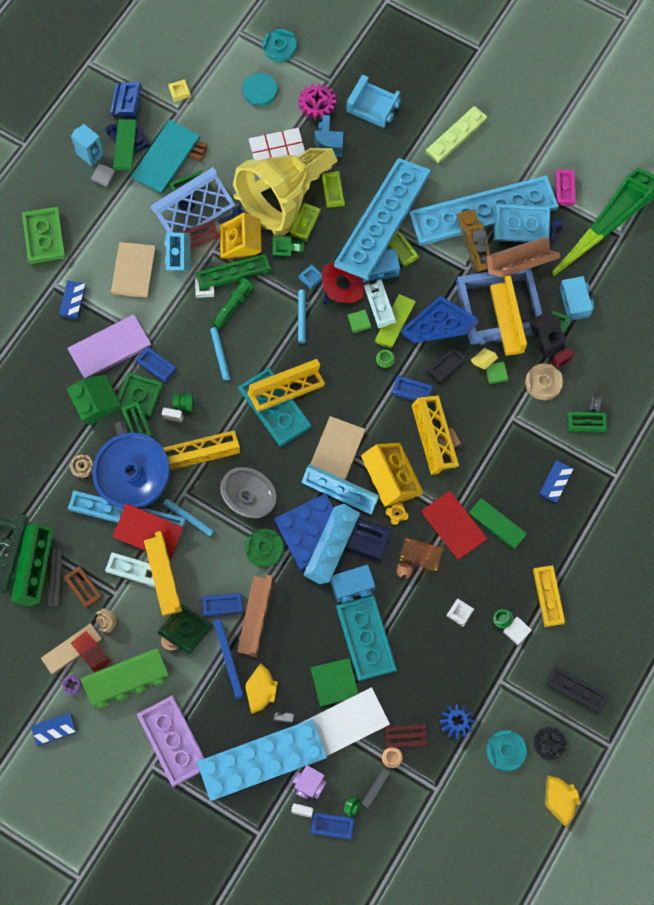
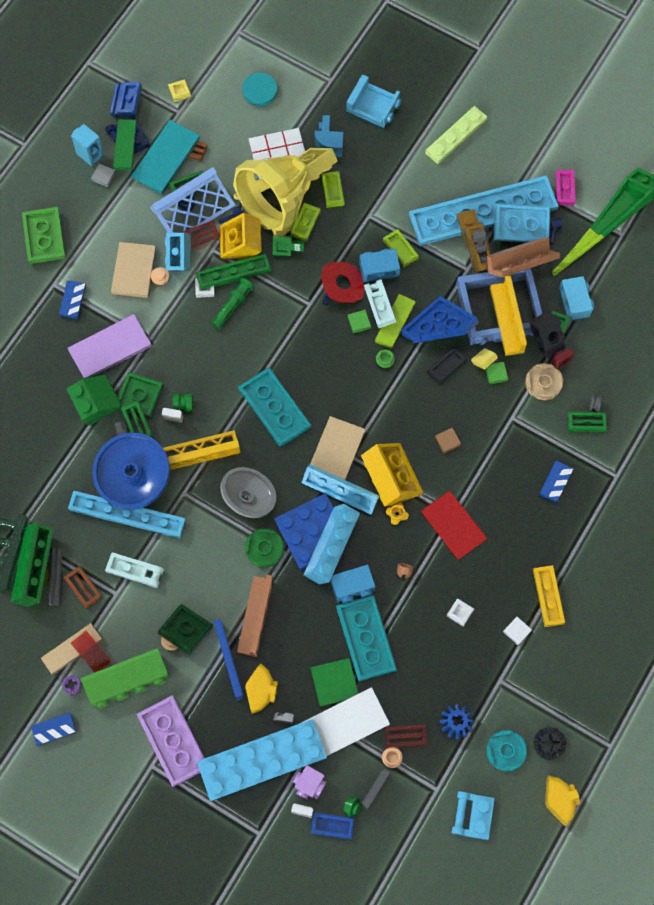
tan plate [70,455,94,478] -> none
tan plate [96,608,117,633] -> none
red window [113,503,184,560] -> none
blue tile [136,346,177,383] -> none
yellow fence [144,531,182,617] -> none
medium azure bar [163,498,214,537] -> none
blue tile [202,593,243,617] -> none
medium azure bar [210,327,230,381] -> none
yellow fence [247,359,325,412] -> none
teal tile [263,29,297,62] -> none
dark pink gear [298,83,336,121] -> none
dark azure tile [298,264,322,290] -> none
medium azure bar [298,290,306,344] -> none
medium azure plate [334,158,431,280] -> none
clear blue plate [345,517,392,560] -> none
blue tile [392,375,433,405] -> none
clear orange brick [399,537,443,571] -> none
yellow fence [411,395,459,475] -> none
green tile [469,498,527,550] -> none
green plate [493,609,513,629] -> none
black plate [545,666,609,714] -> none
none -> light nougat plate [151,267,169,285]
none -> medium azure plate [452,791,495,840]

